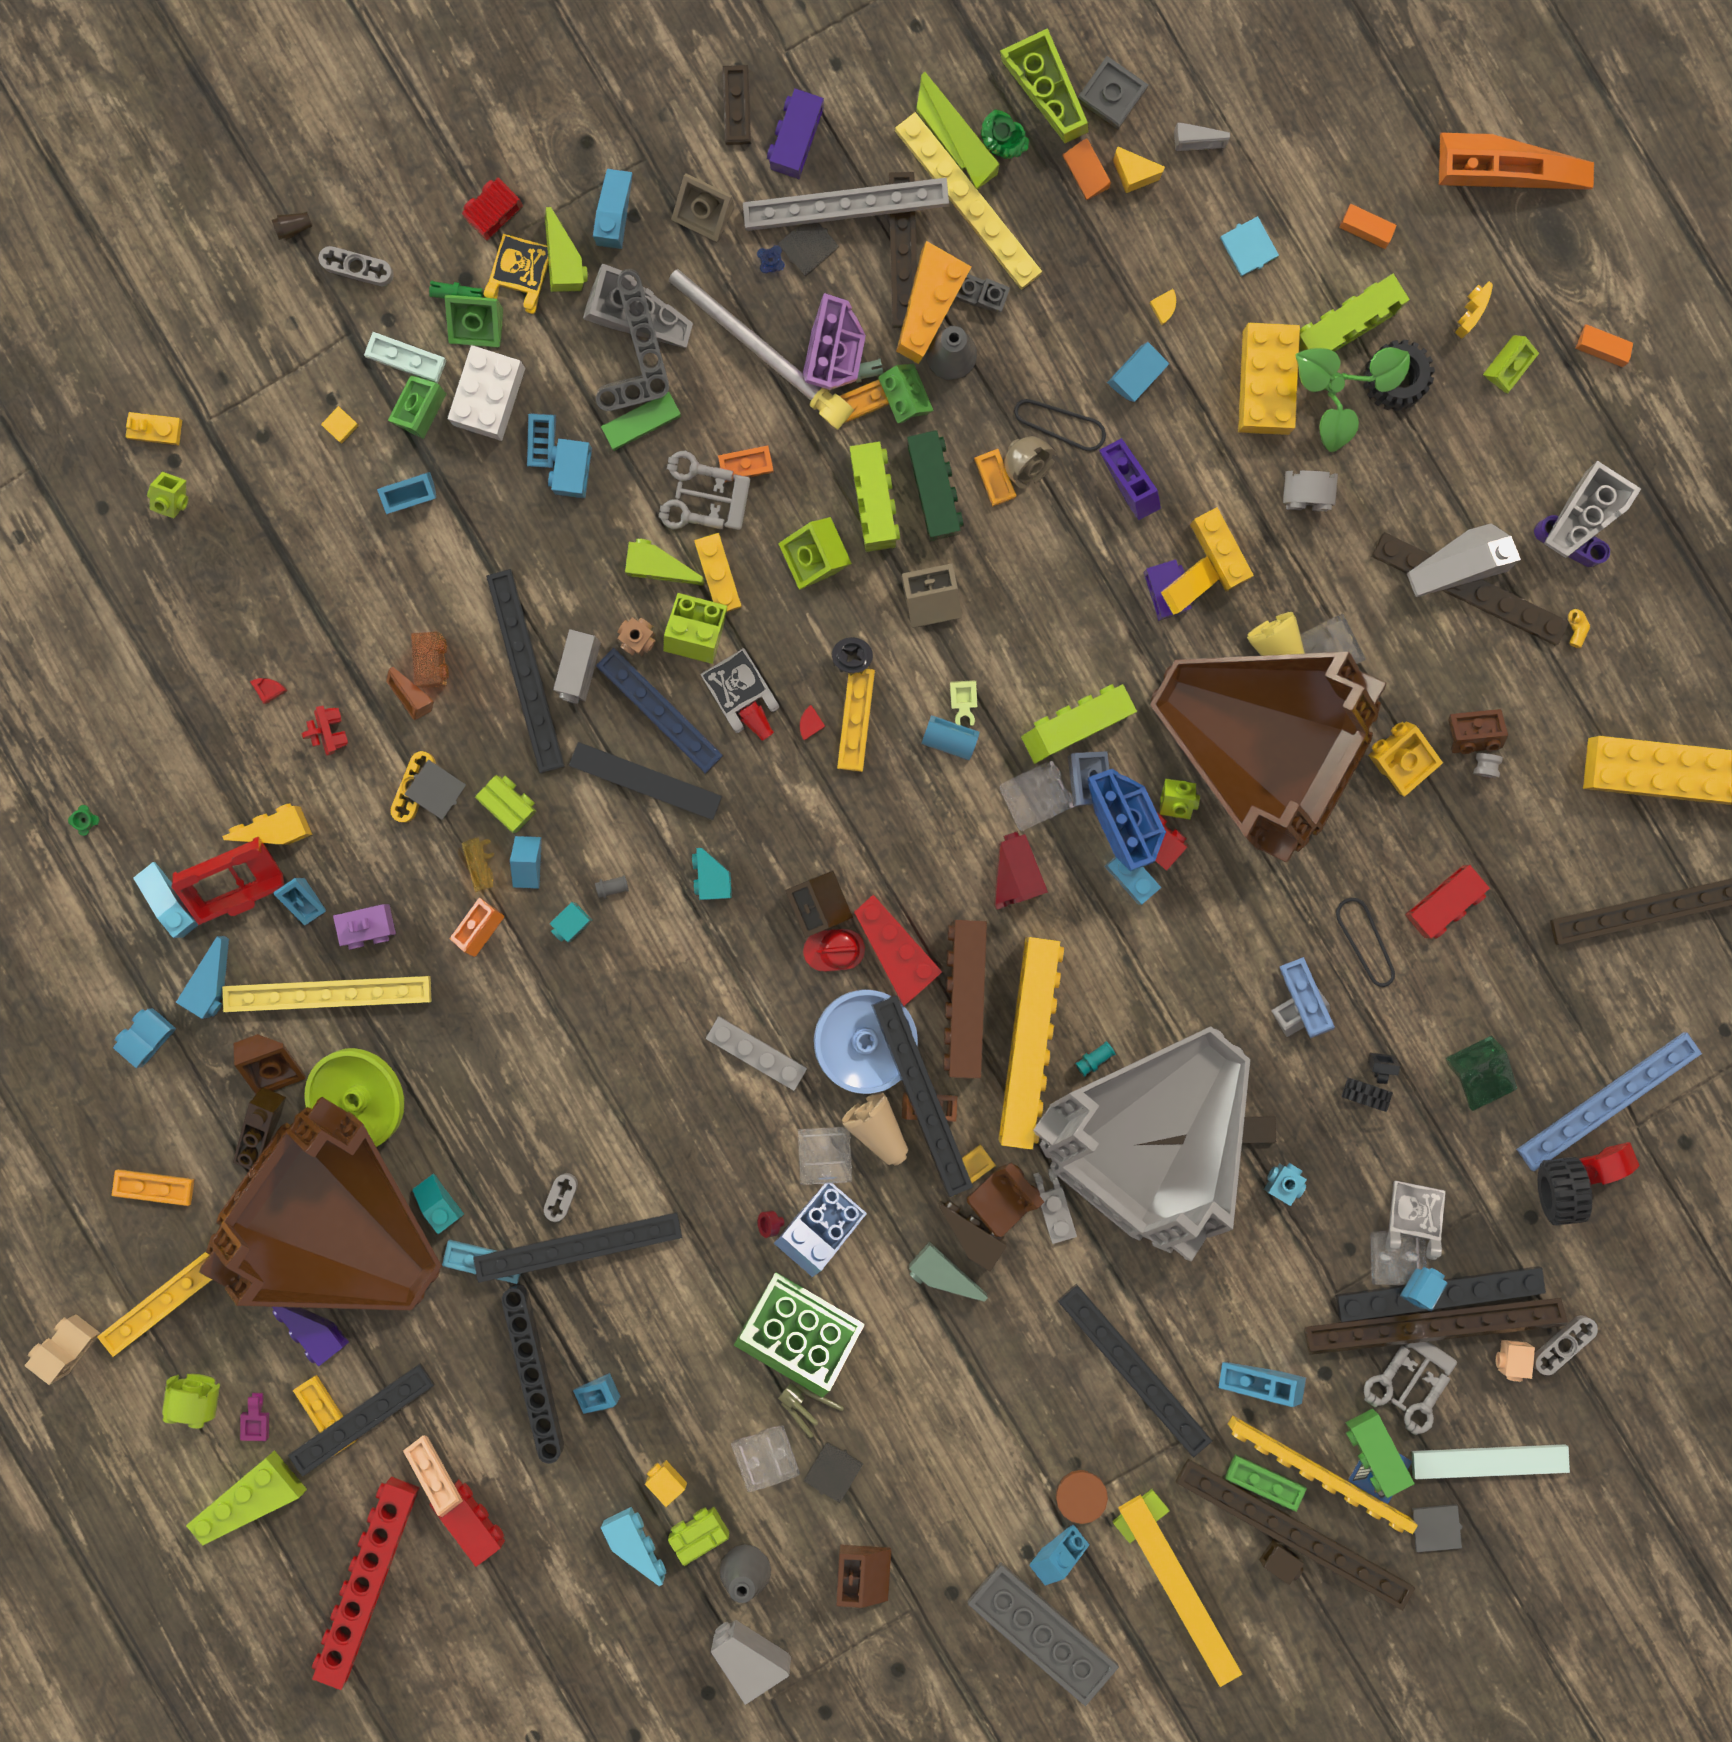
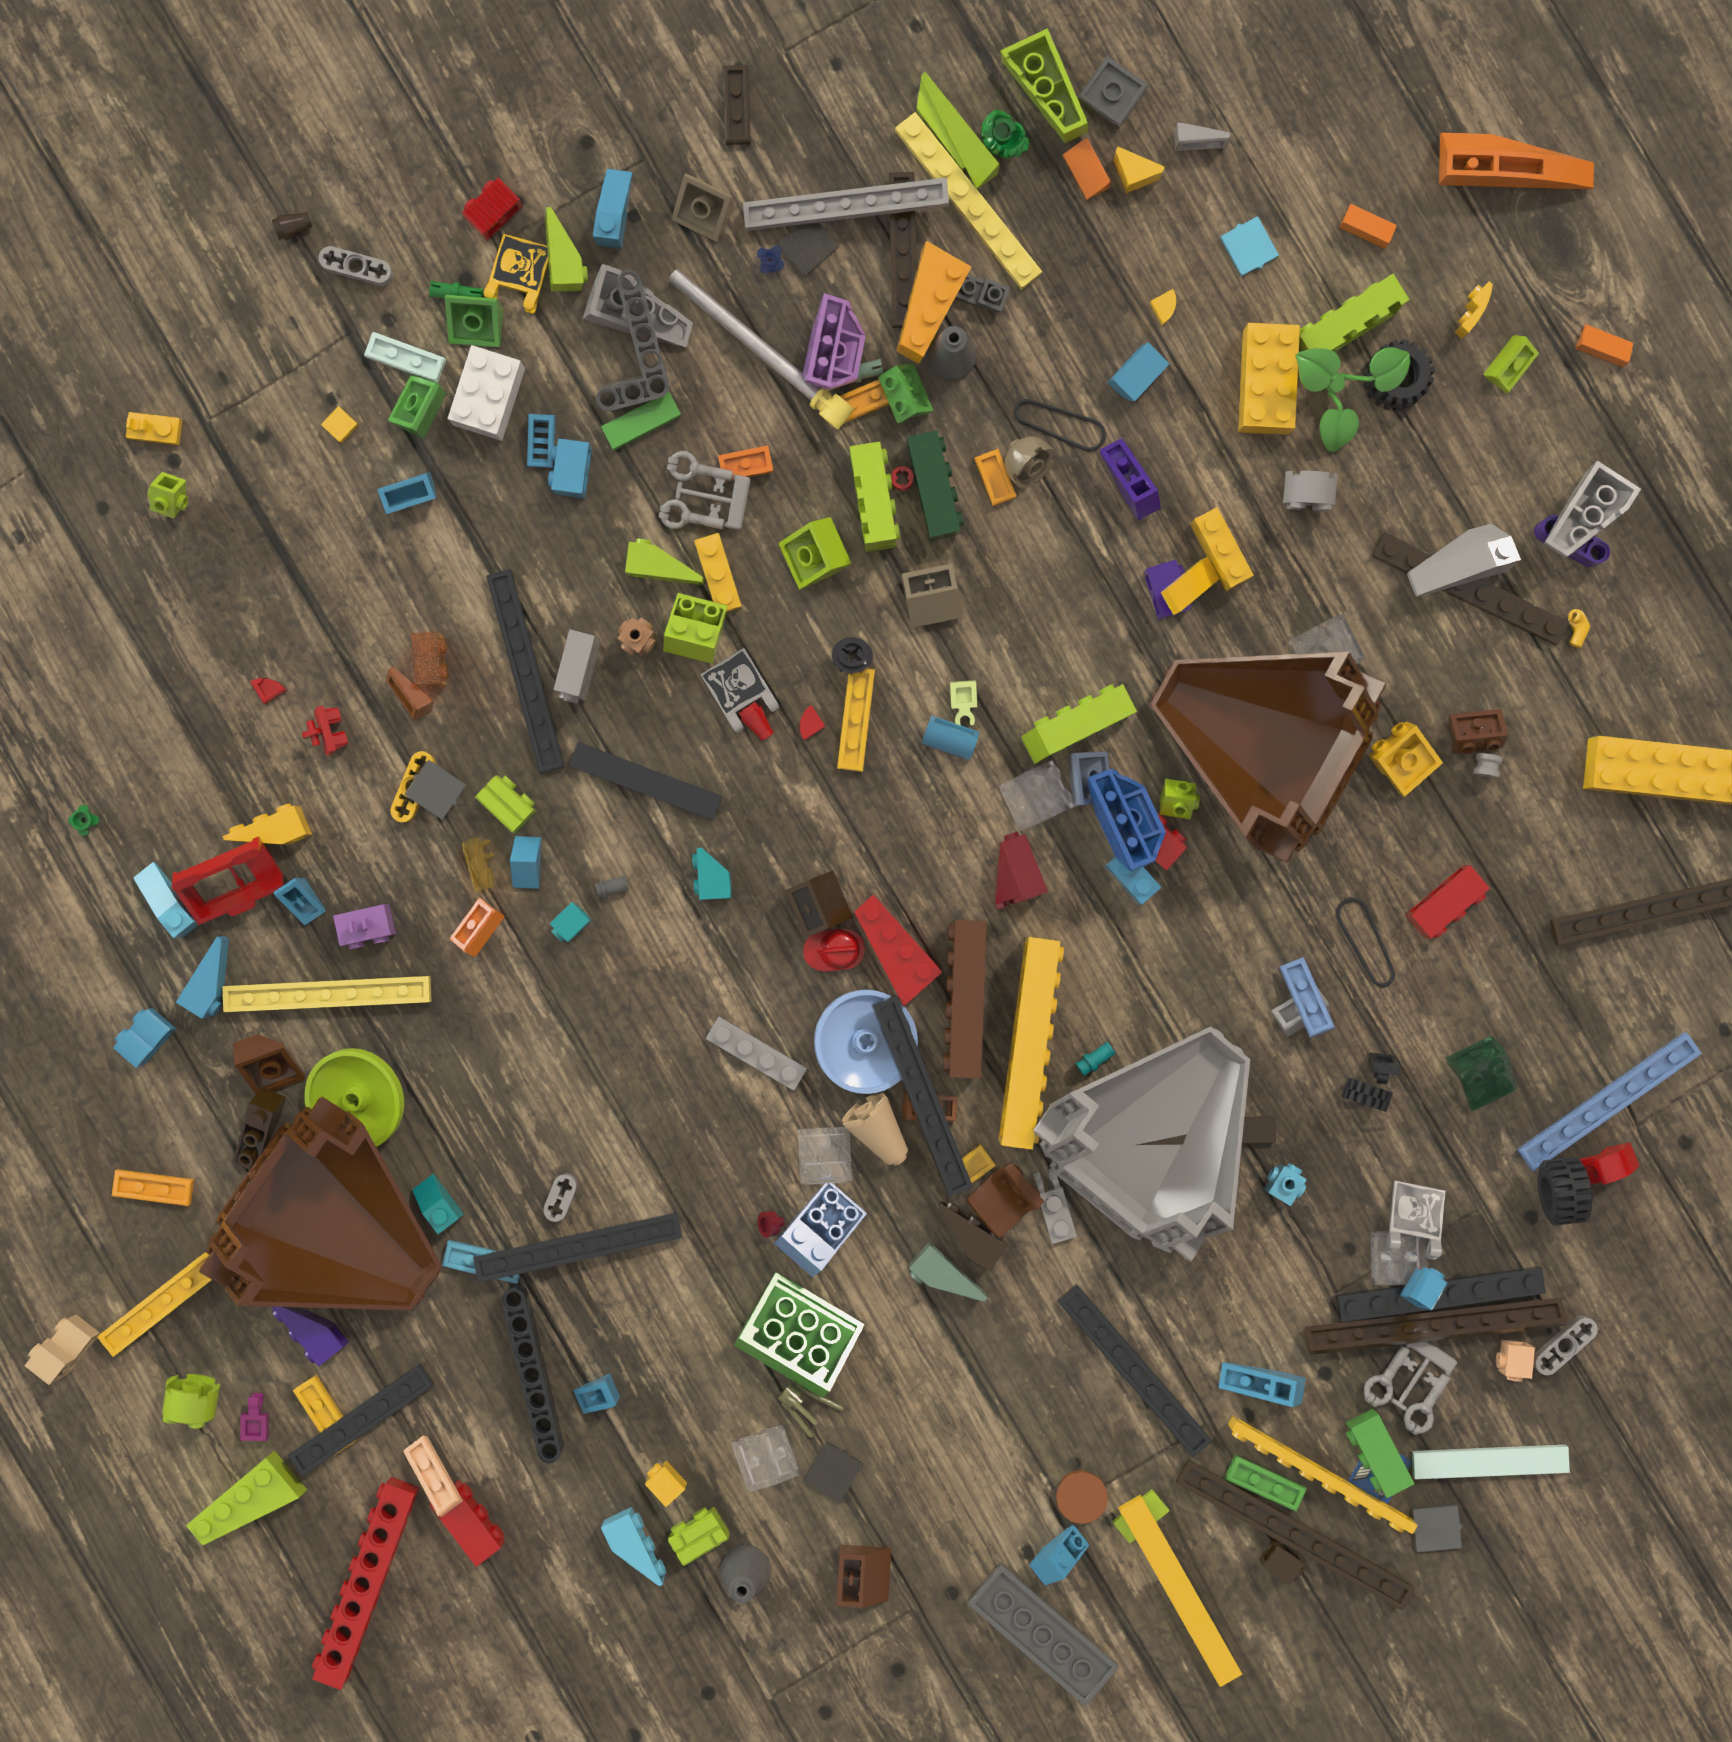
dark blue tile [596,648,723,774] -> none
light grey slope [711,1620,791,1705] -> none
dark purple brick [767,88,824,179] -> none
light yellow cone [1247,612,1305,656] -> none
none -> red bush [891,466,914,492]

